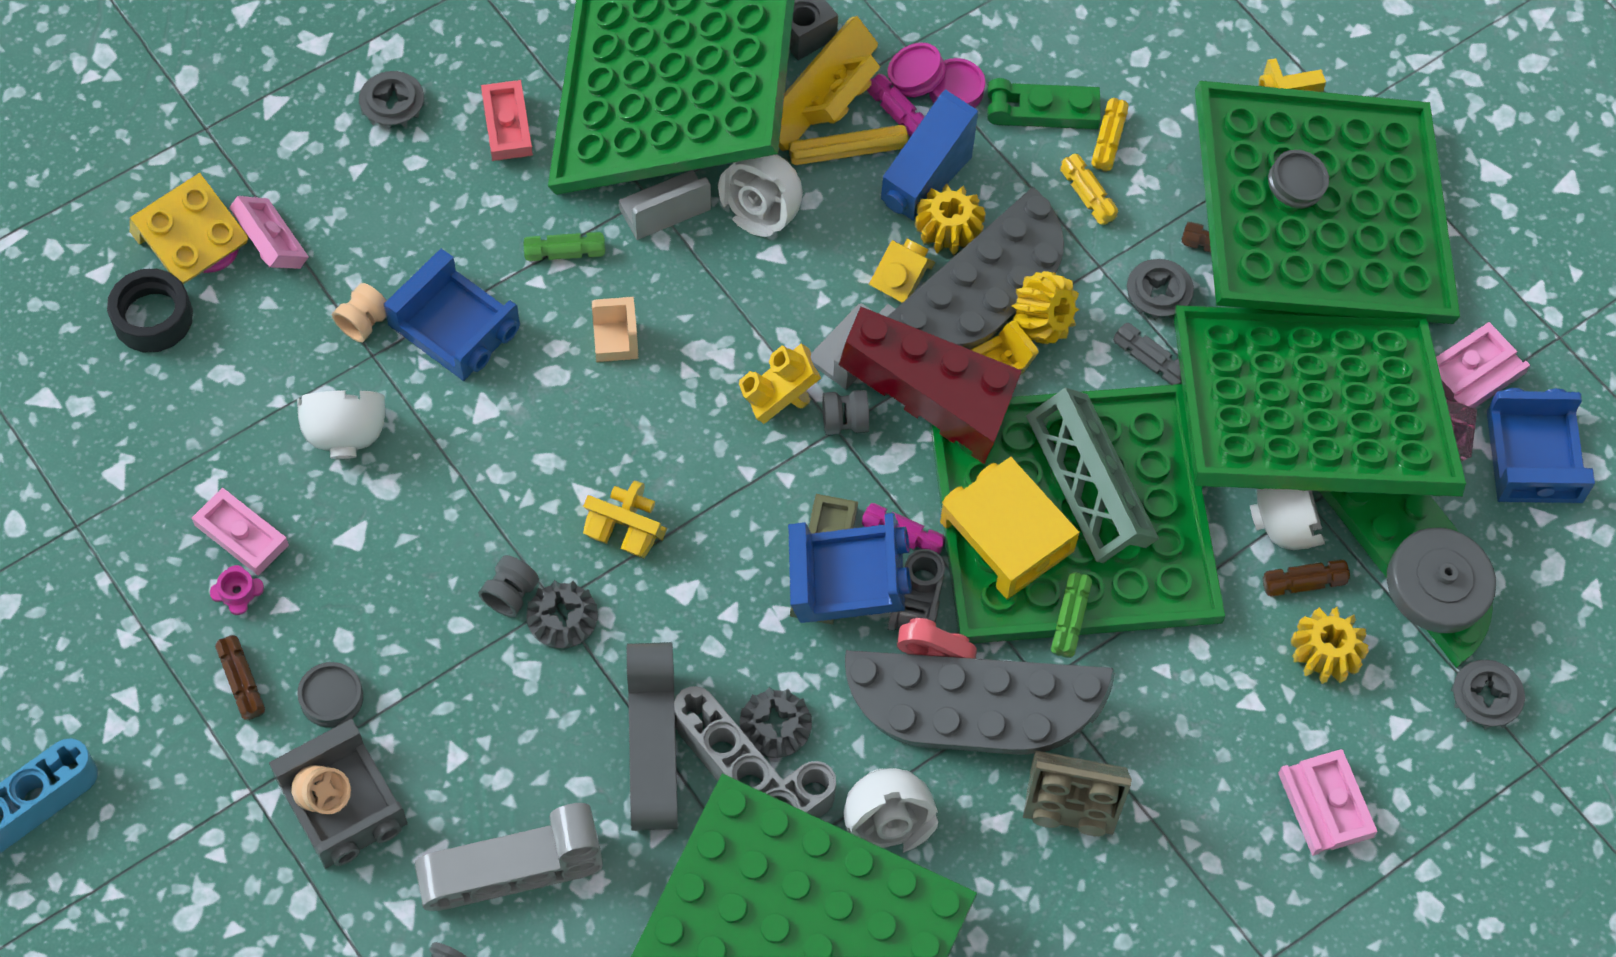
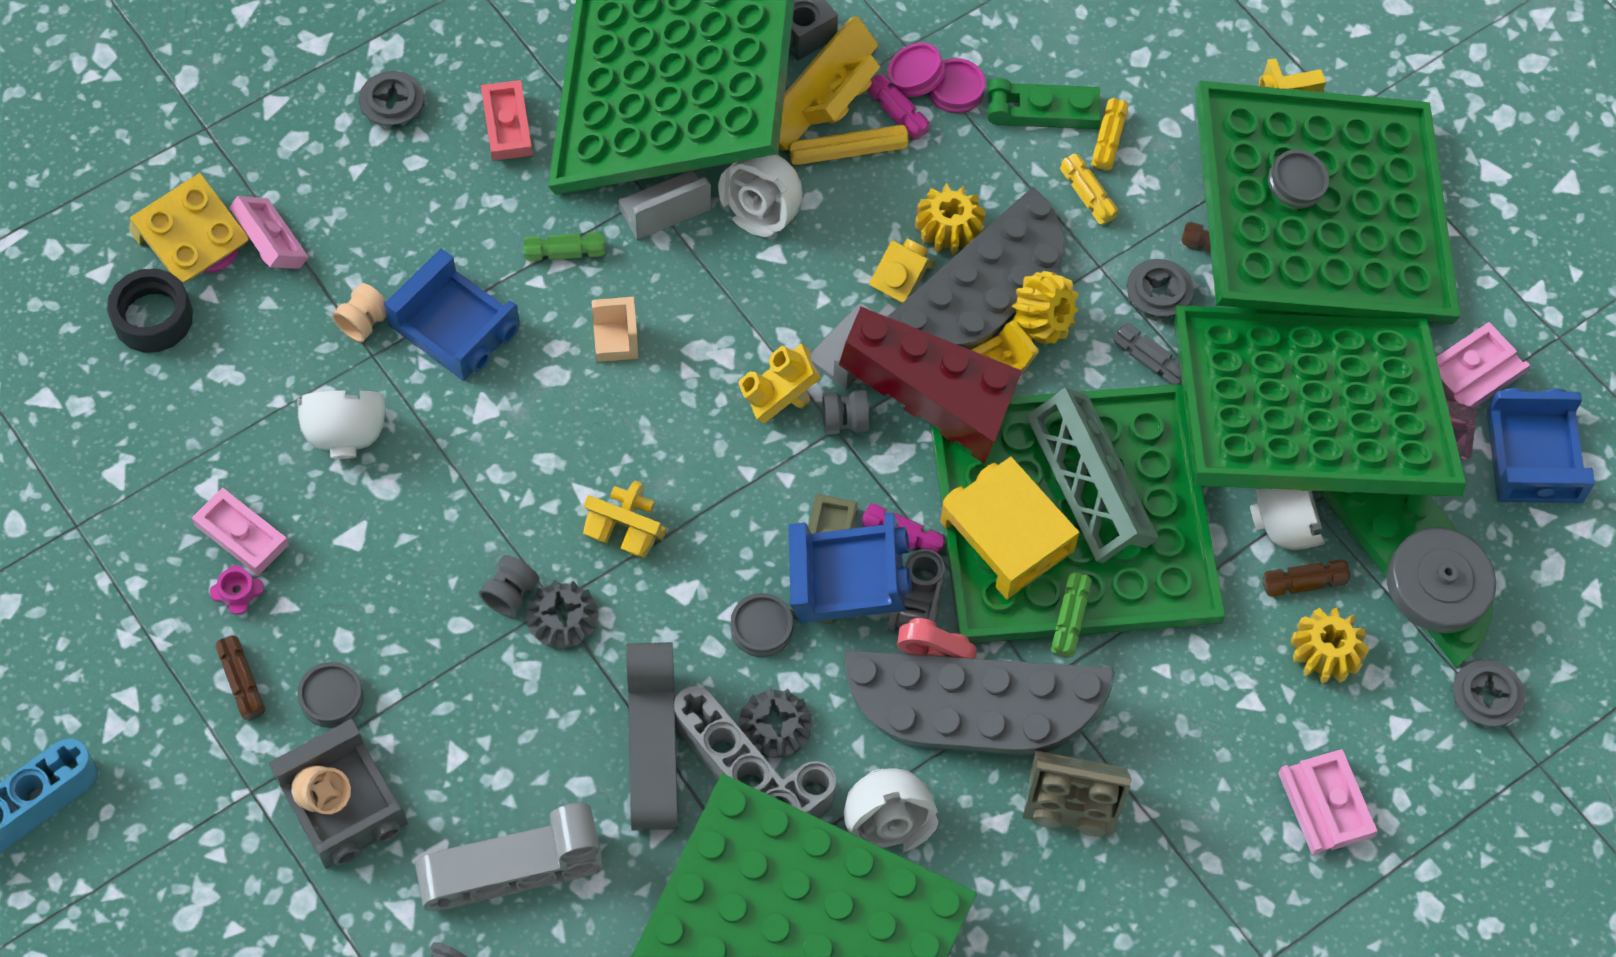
blue slope [881,89,978,221] -> none
none -> dark grey piece [731,593,793,657]

